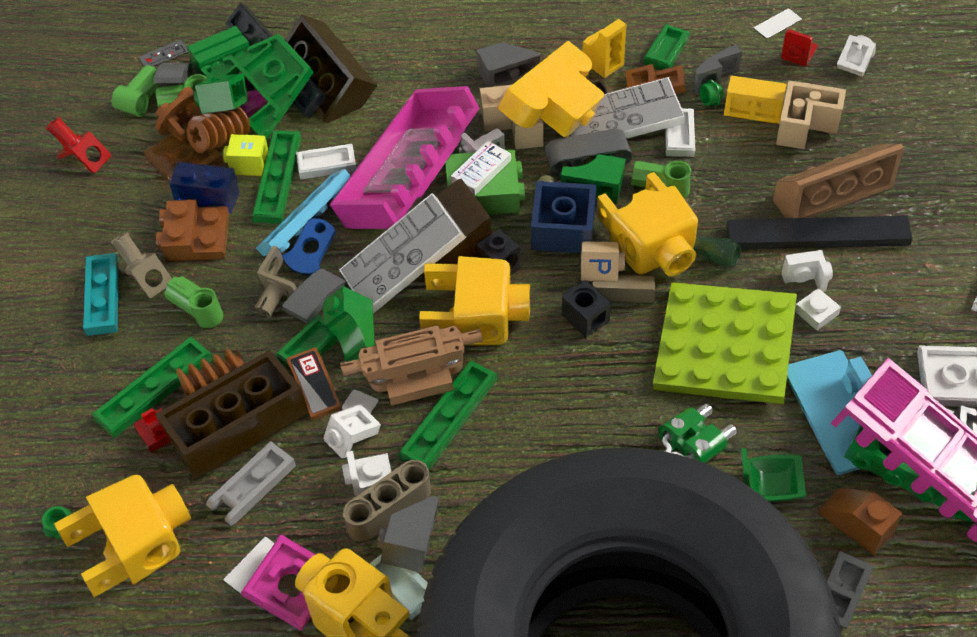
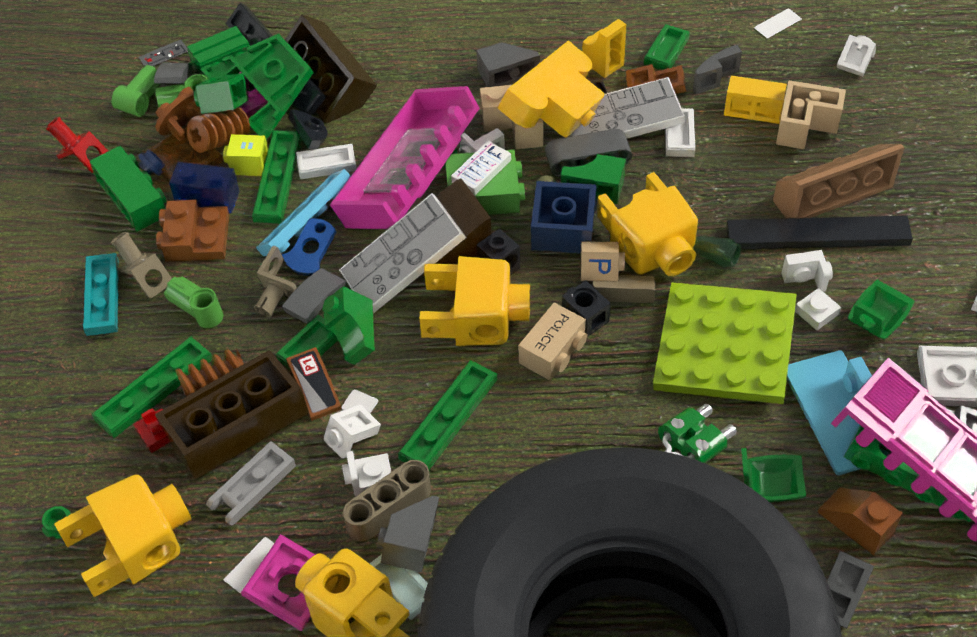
medium nougat piece [340,325,483,406] -> none
bright green piece [632,161,691,198] -> none
green plate [699,80,724,107] -> none
red bracket [781,29,818,67] -> none
none -> green brick [89,146,167,232]
none -> dark blue plate [138,149,165,176]
none -> black plate [288,109,328,149]
none -> tan brick [518,303,587,381]
none -> green piece [848,279,915,340]

